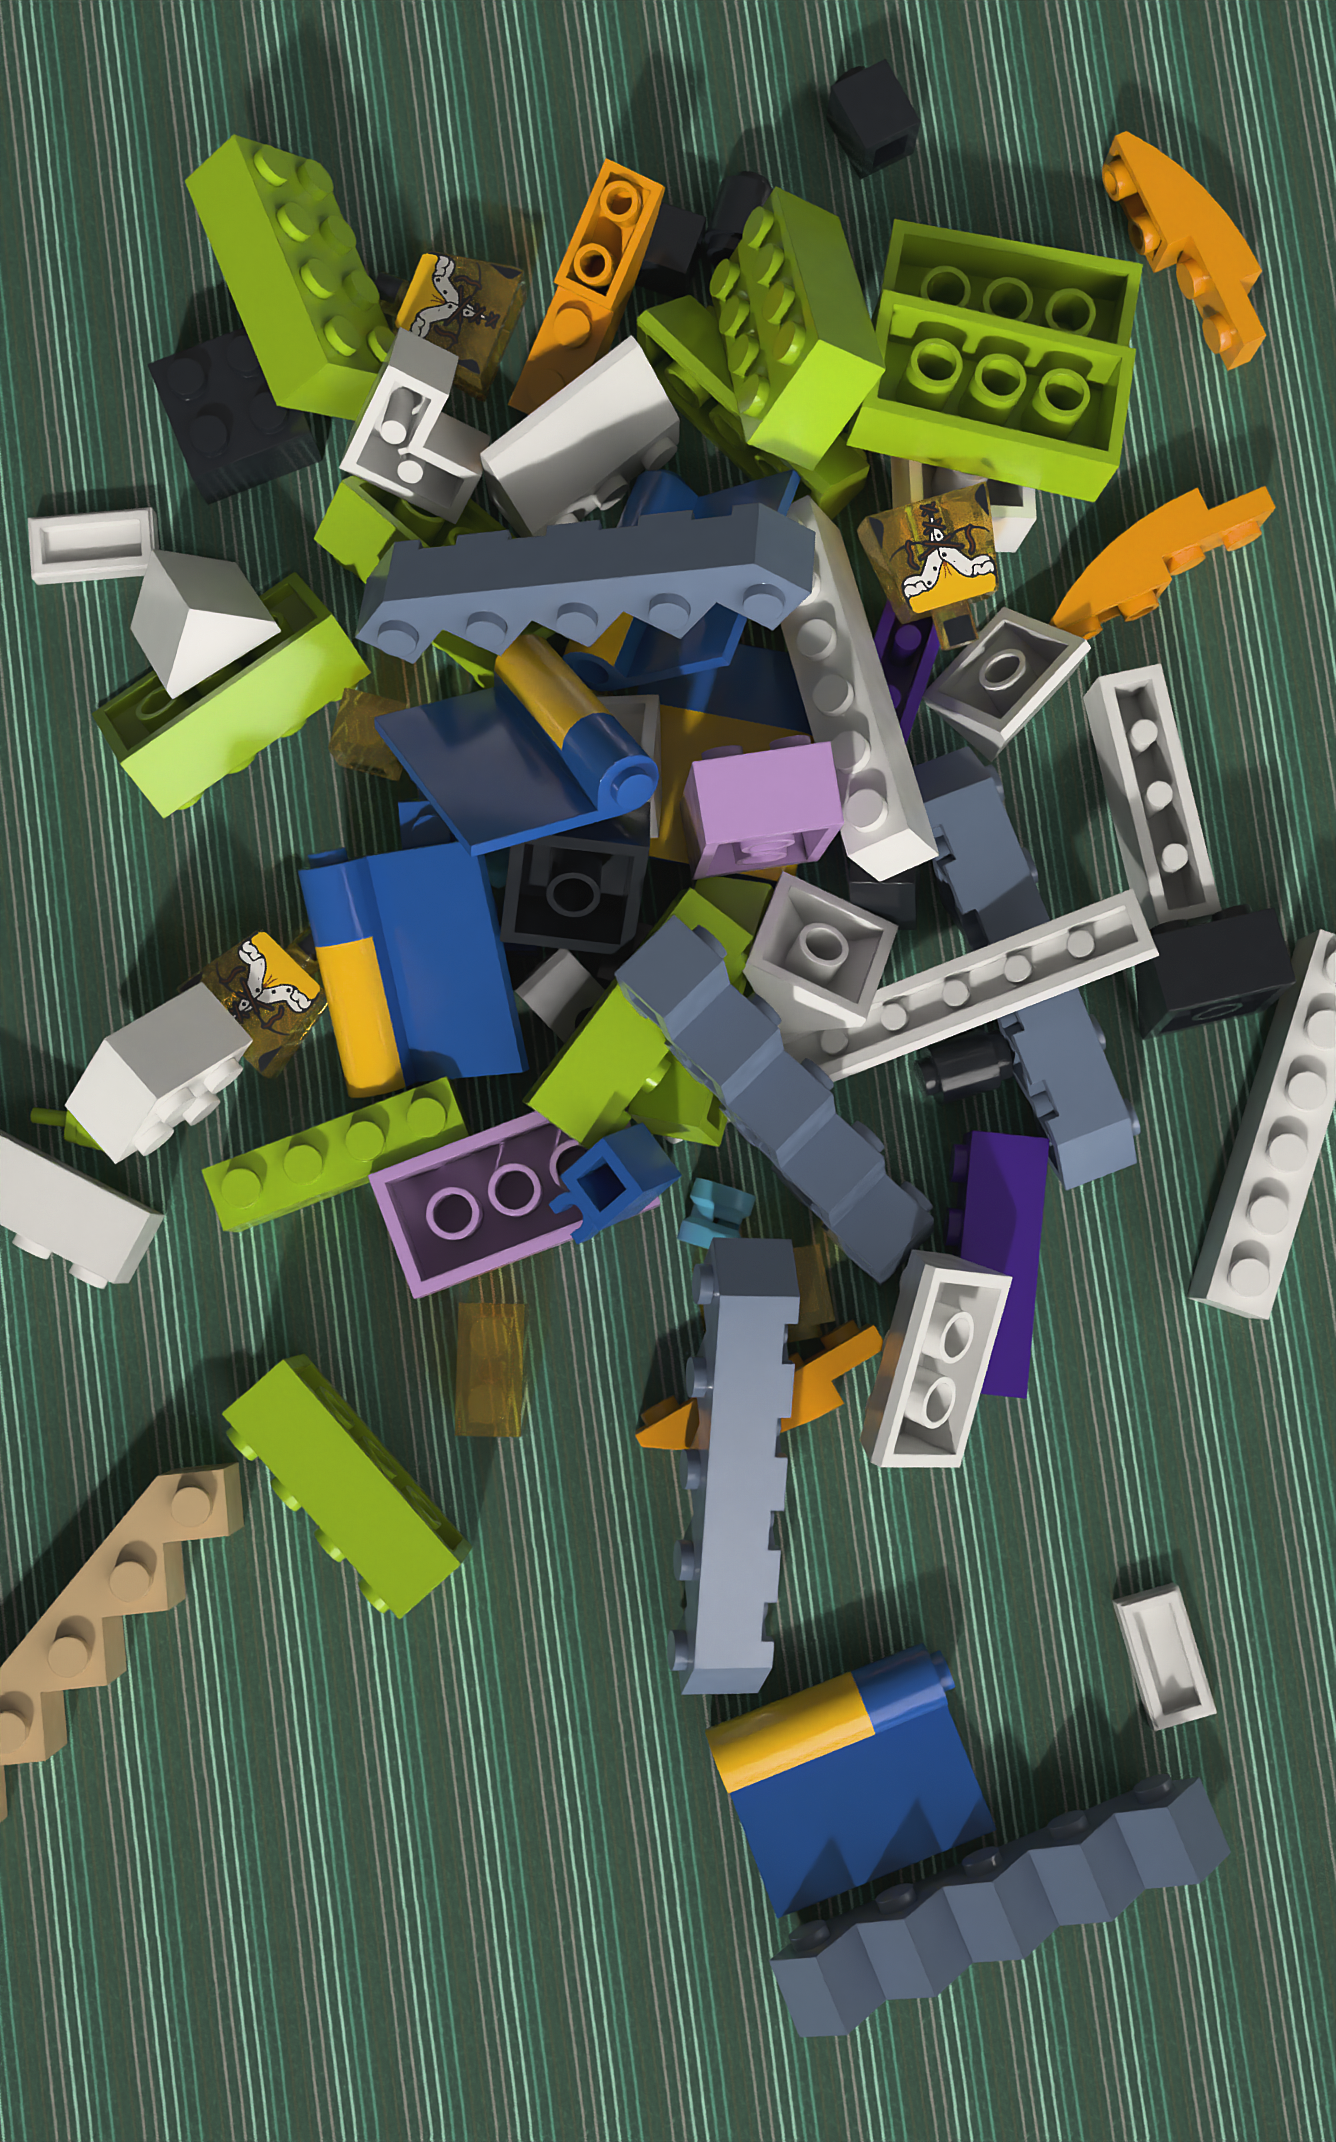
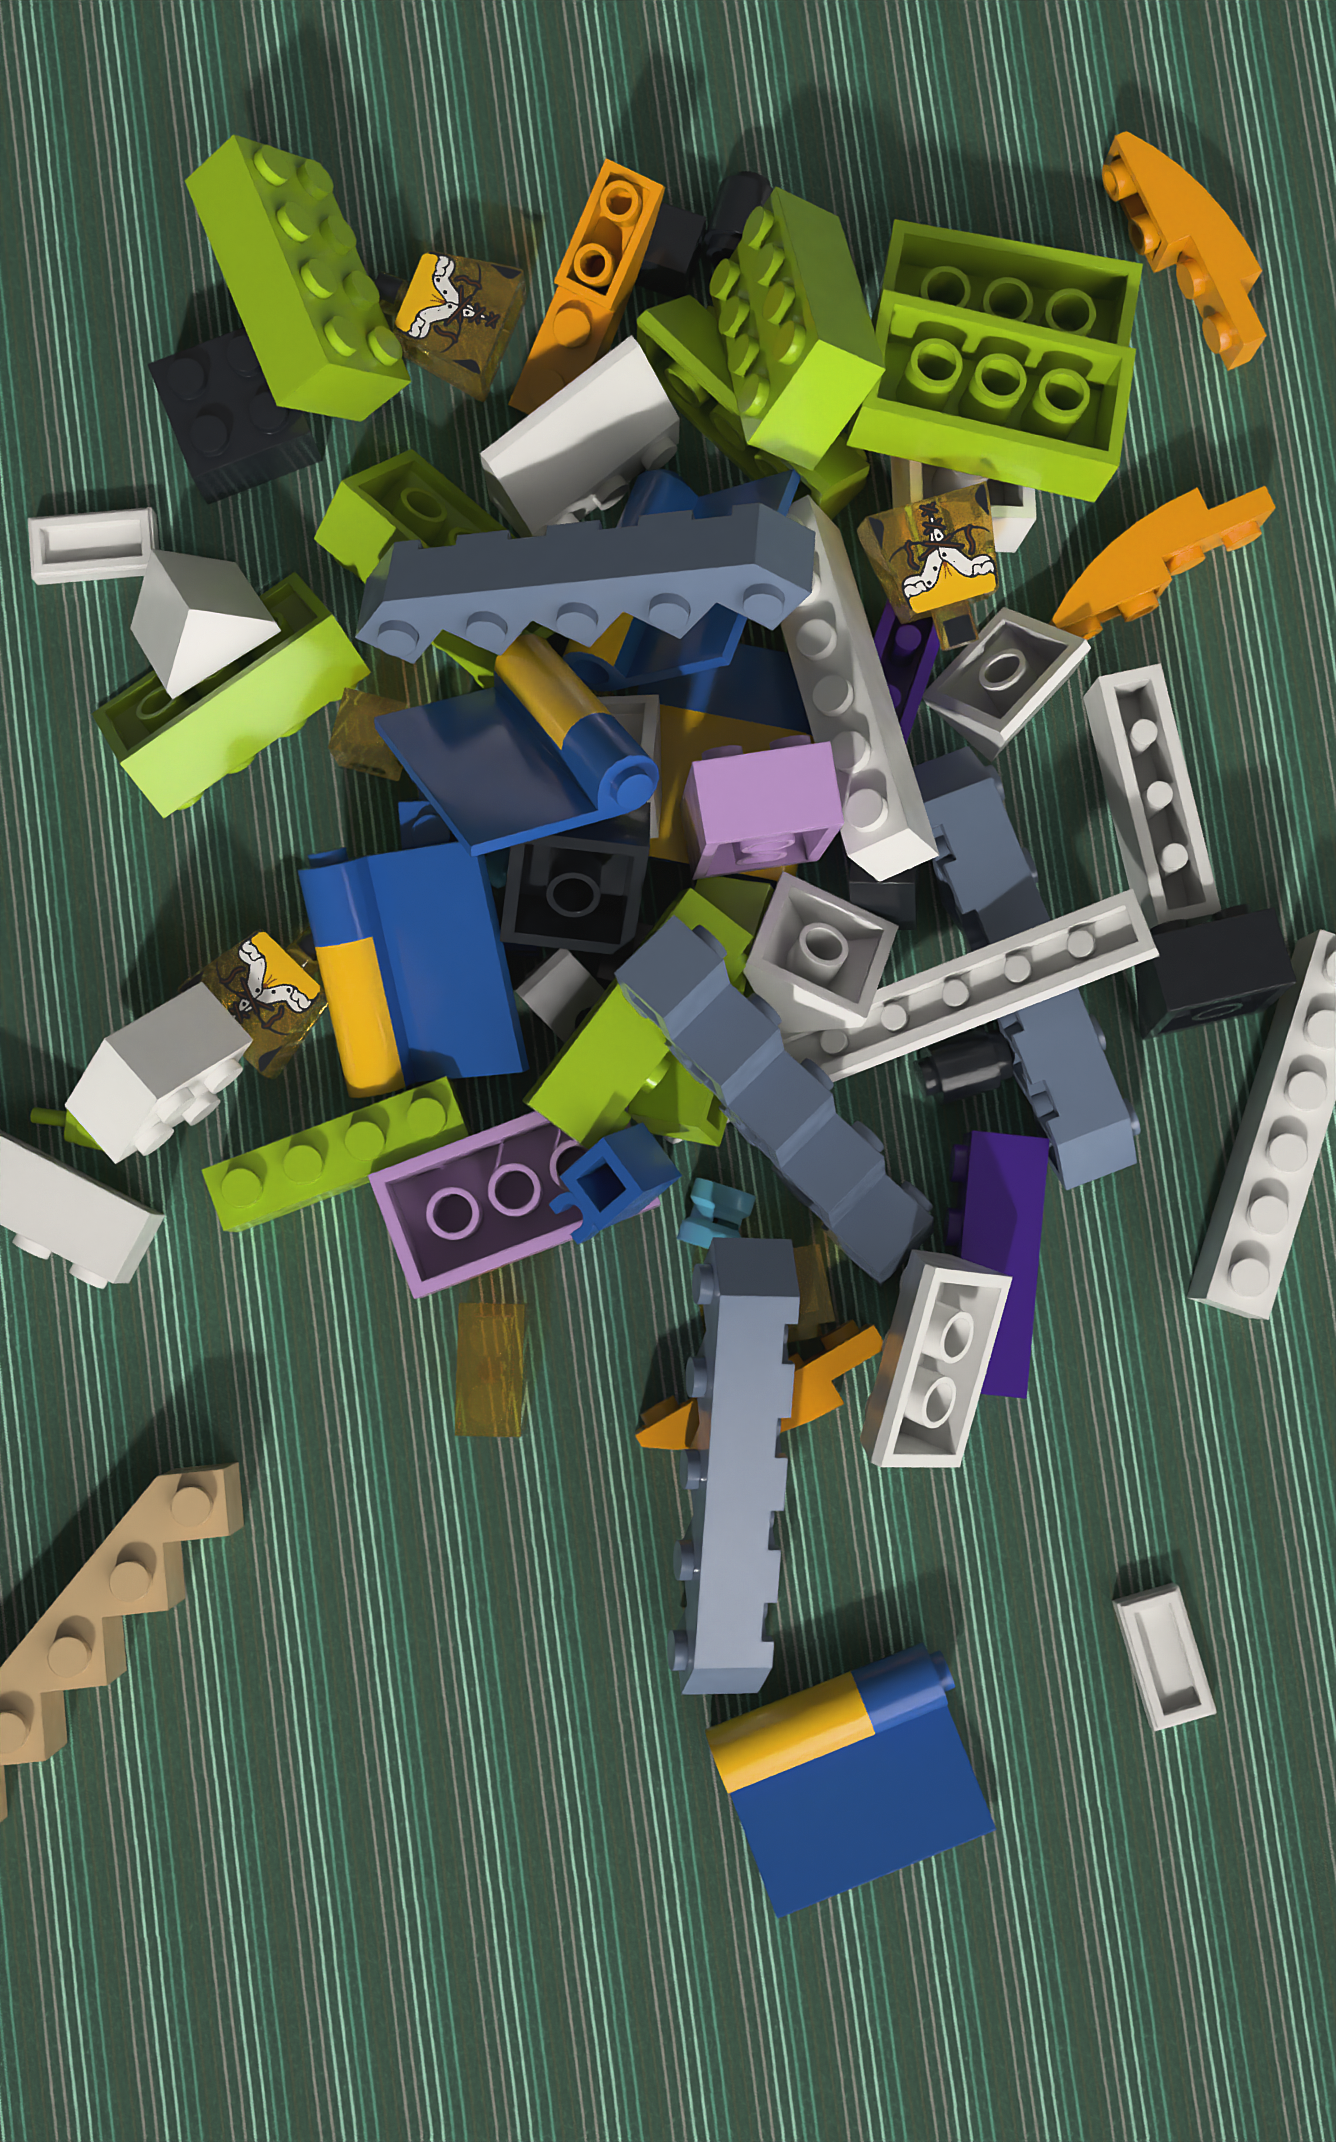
lime brick [222,1354,472,1620] -> none
white brick [339,327,491,524] -> none
sand blue brick [769,1774,1231,2037] -> none
black brick [826,59,921,180] -> none

